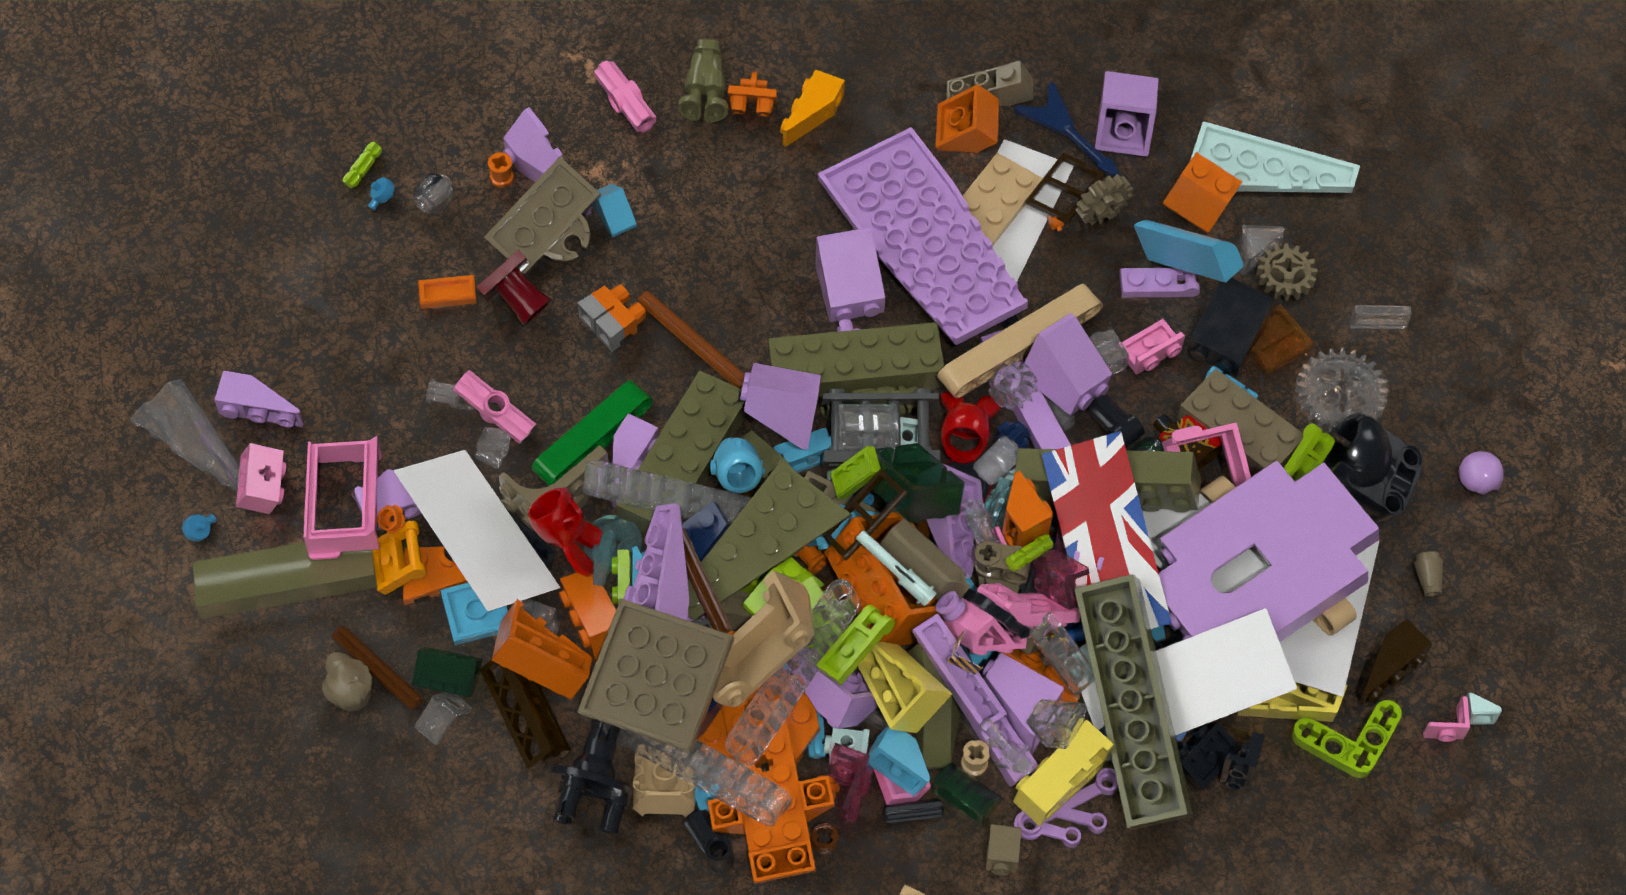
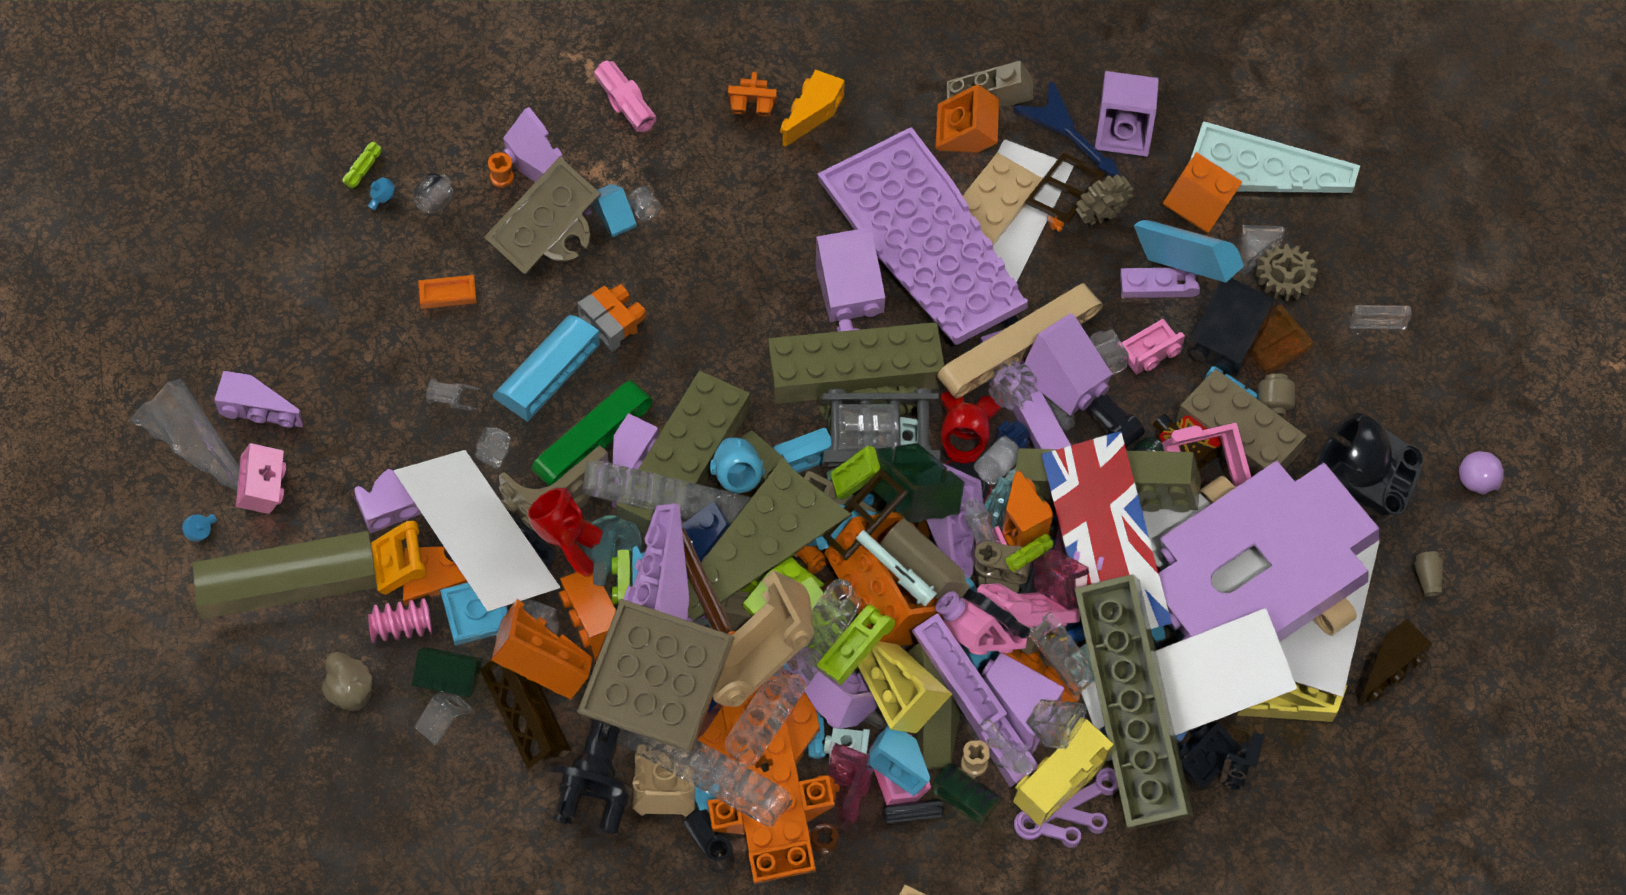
bright pink piece [303,436,382,560] -> none
reddish brown axle [332,626,423,710] -> none
orange plate [377,505,405,534] -> none
bright pink piece [453,370,536,444] -> none
dark red plant [477,249,552,326] -> none
dark orange axle [638,291,745,389] -> none
olive piece [678,39,729,123] -> none
lavender slope [740,363,821,450] -> none
sticker [947,629,982,675] -> none
dark tan brick [985,824,1022,876] -> none
lime plate [1284,423,1335,481] -> none
lime beam [1291,700,1402,778] -> none
clear gear [1295,348,1389,432] -> none
bright pink bracket [1423,696,1470,742] -> none
light aqua slope [1467,693,1502,725] -> none
none -> bright pink piece [368,599,432,643]
none -> medium azure brick [493,315,600,422]
none -> clear wheel [627,186,661,221]
none -> dark tan head [1258,374,1295,417]

